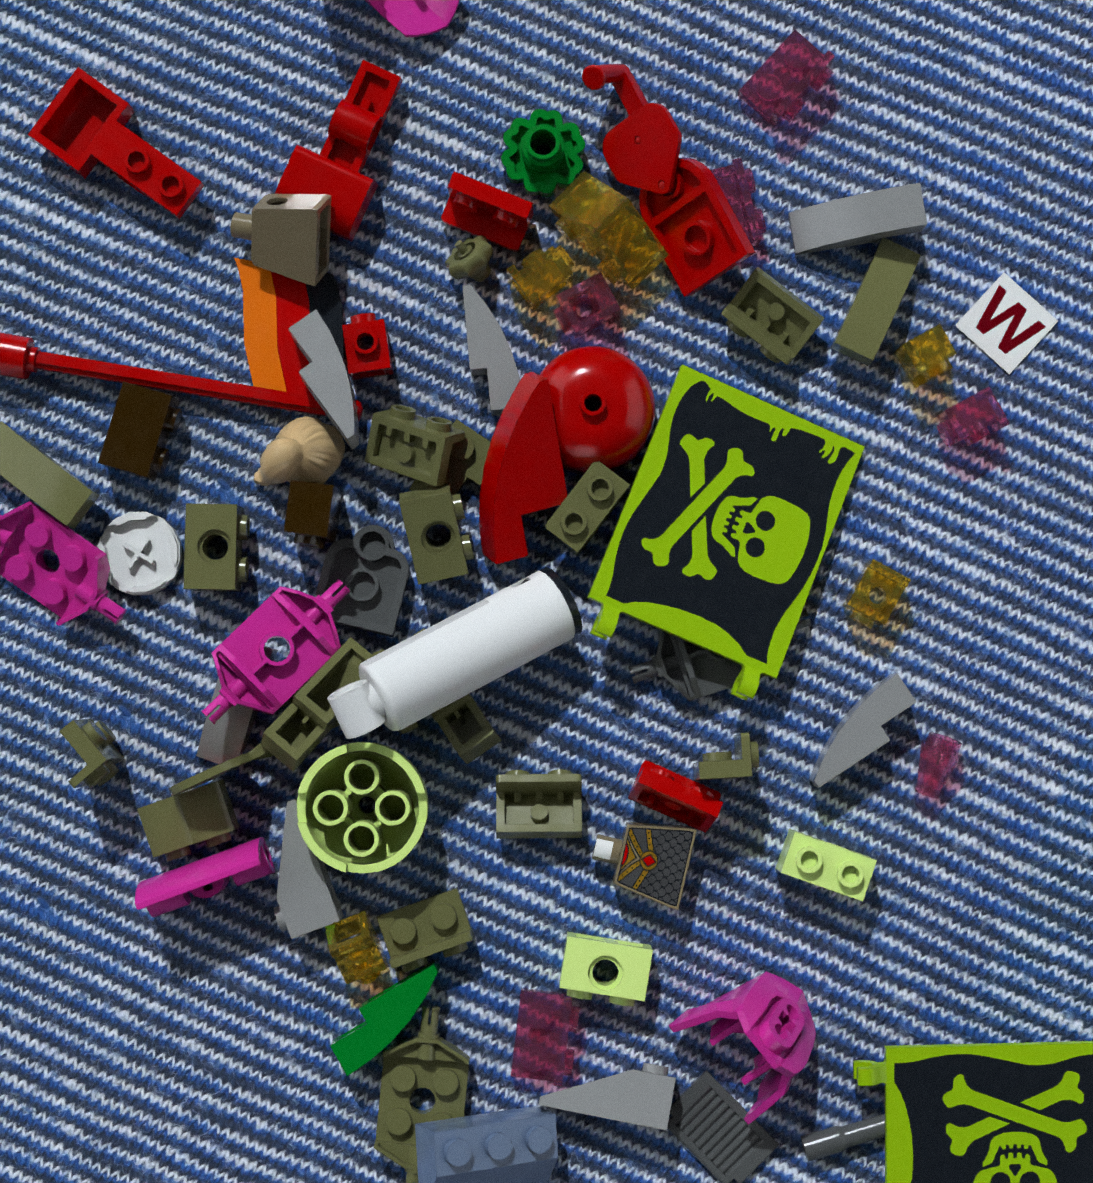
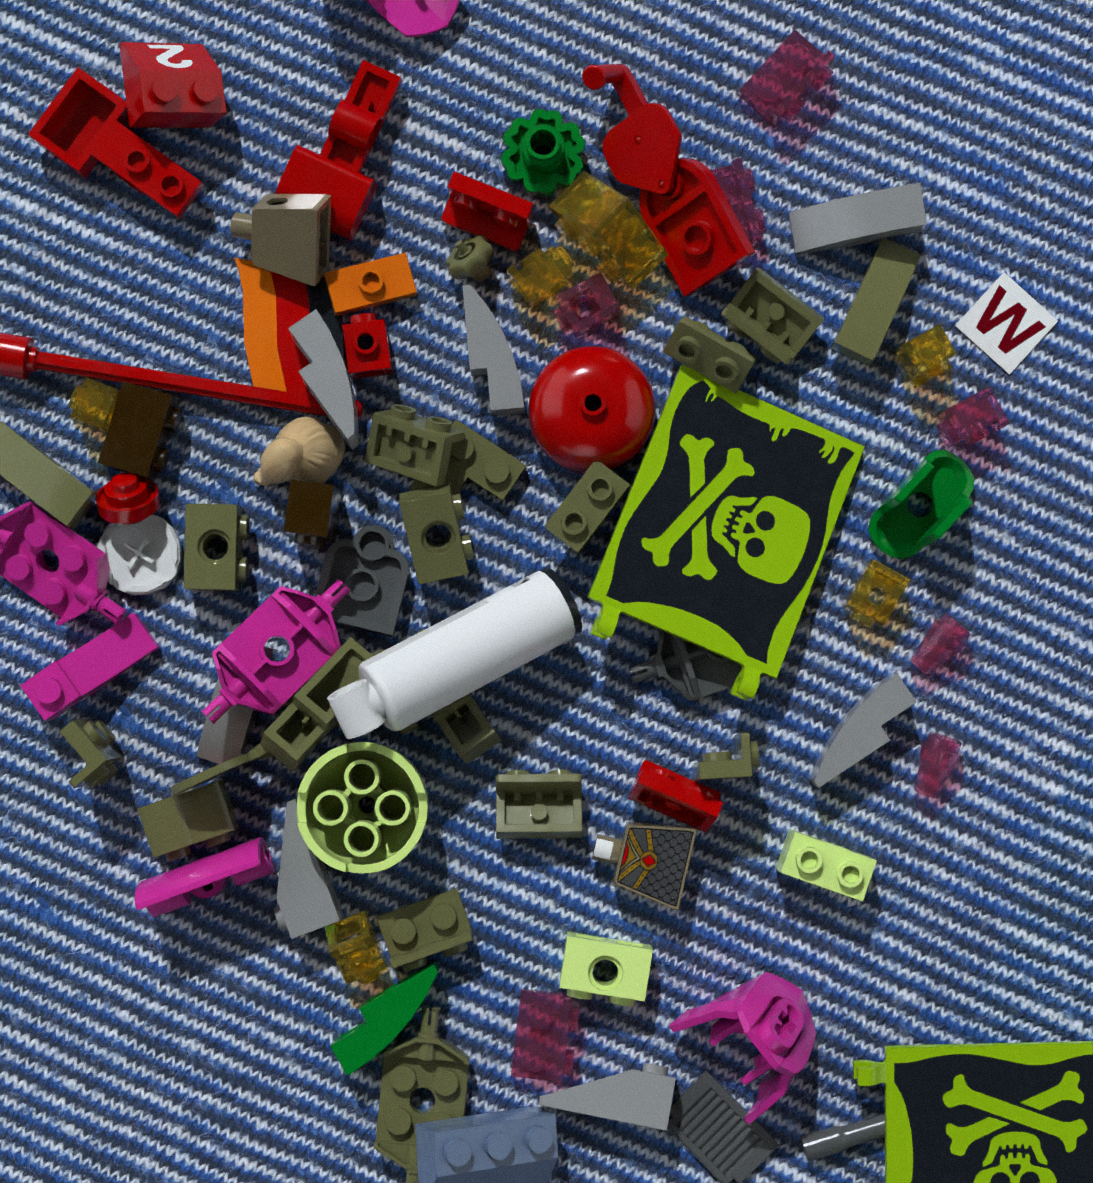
red slope [479,372,567,565] -> none
none -> dark pink slope [20,612,160,721]
none -> clear yellow brick [69,377,120,433]
none -> red plate [95,473,161,525]
none -> red slope [119,42,227,128]
none -> orange plate [324,252,417,316]
none -> olive bracket [663,315,758,394]
none -> green piece [868,449,974,559]
none -> clear pink cone [910,613,972,677]

